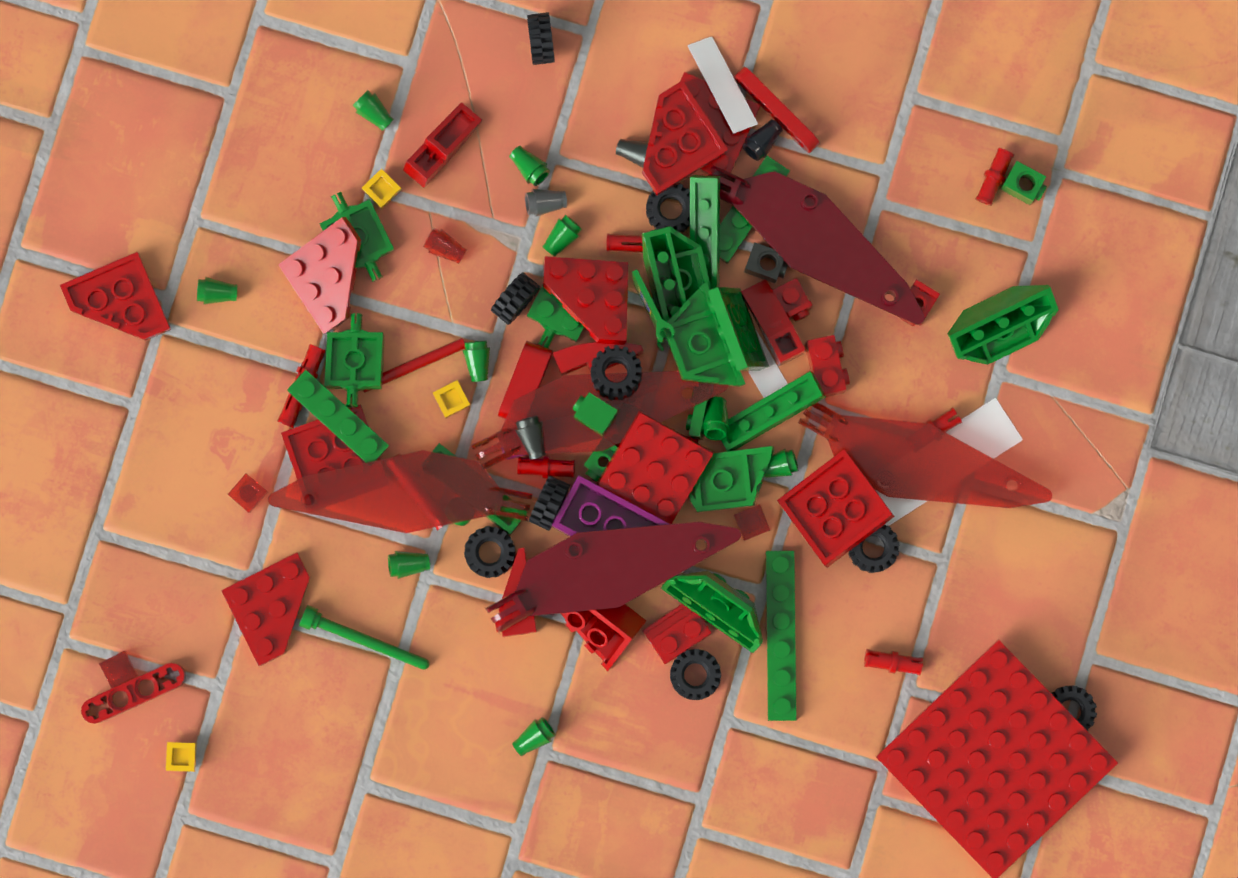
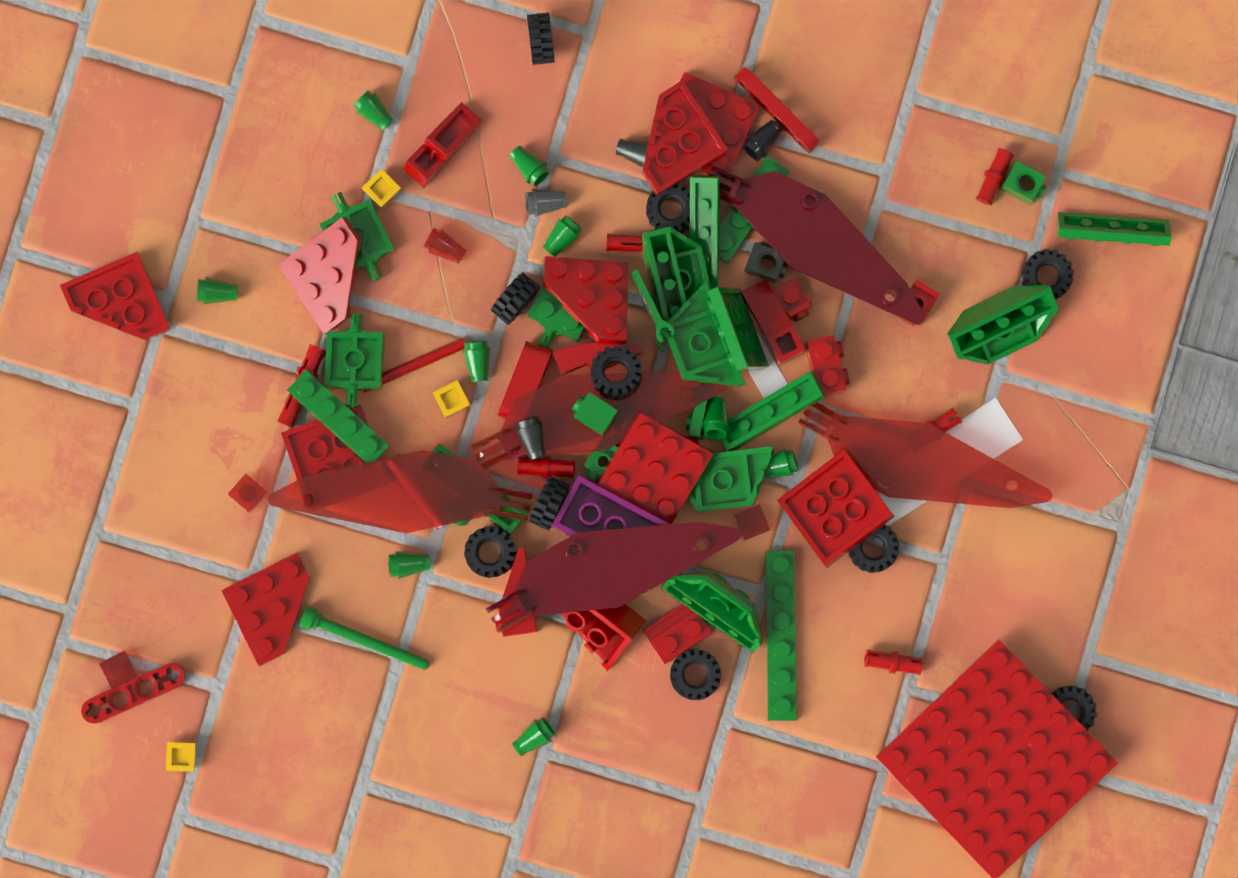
white sticker [687,36,758,134] -> none
none -> black tyre [1021,249,1074,300]
none -> green plate [1056,212,1171,246]

